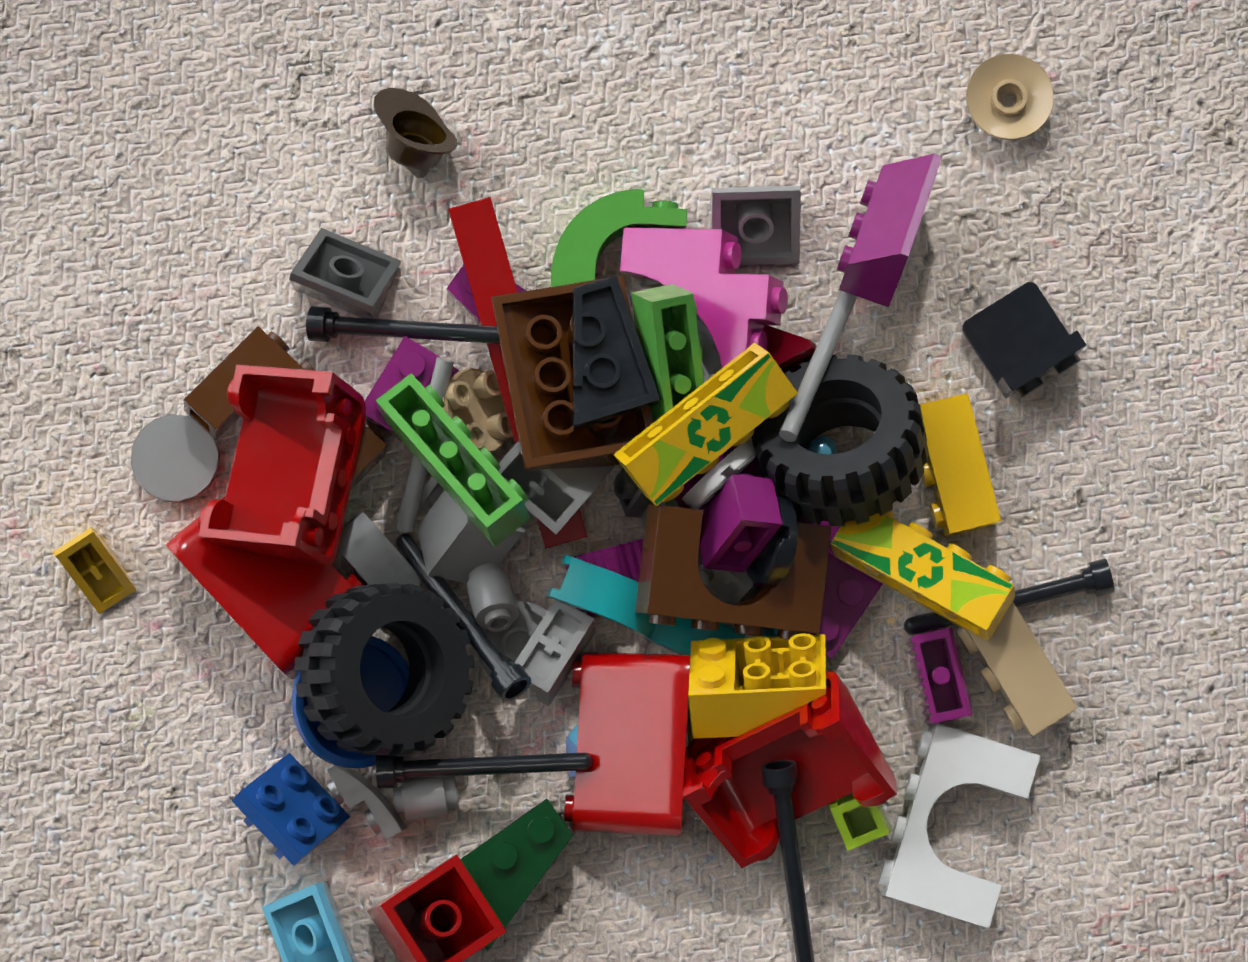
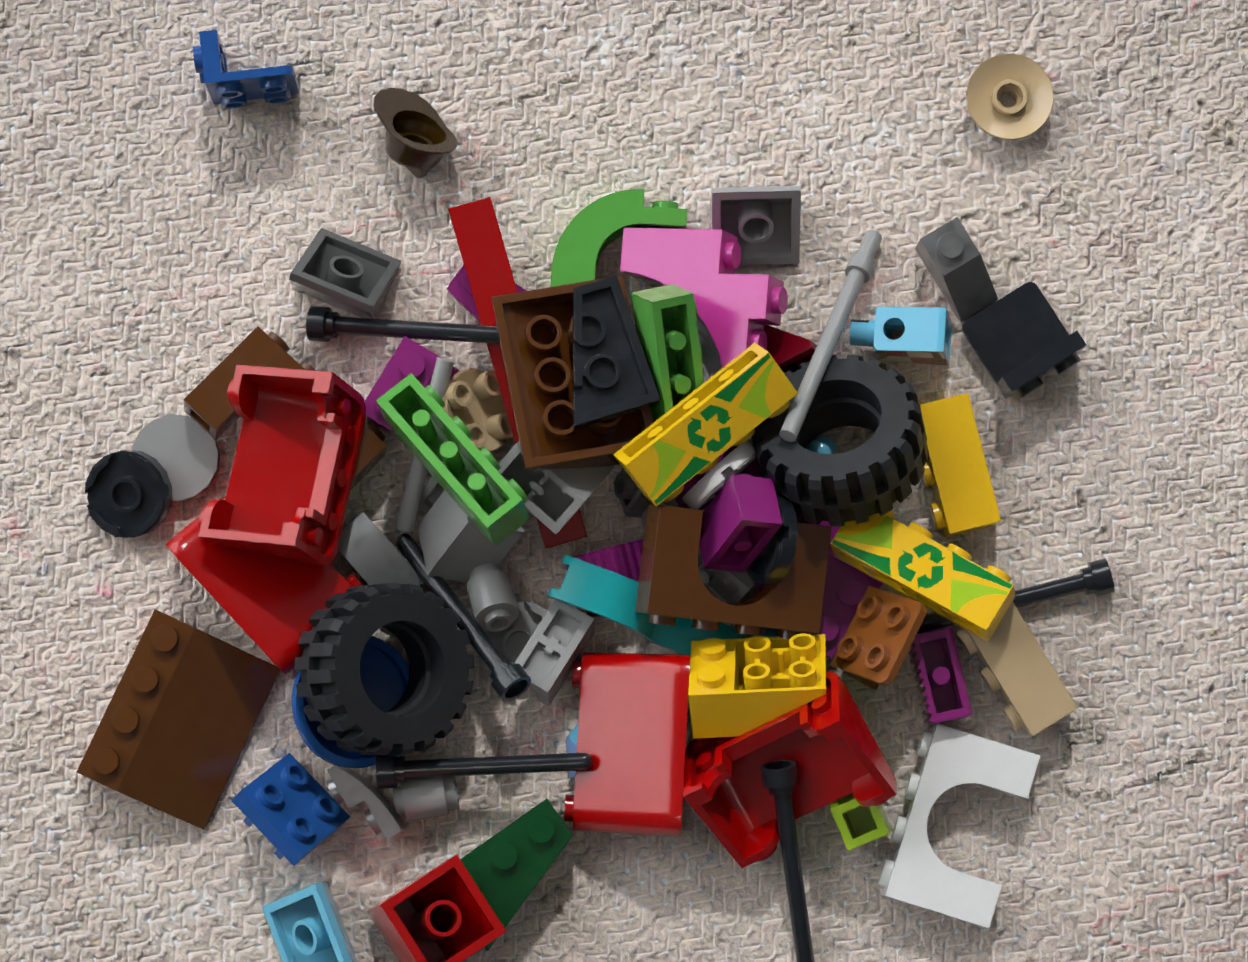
yellow slope [53,527,136,614] -> none
magenta slope [836,154,942,307] -> none
none -> reddish brown slope [77,609,281,830]
none -> black tile [85,450,172,538]
none -> blue bracket [193,30,299,108]
none -> dark orange bracket [830,586,927,690]
none -> medium azure torso [850,307,952,366]
none -> flat silver slope [915,217,998,323]

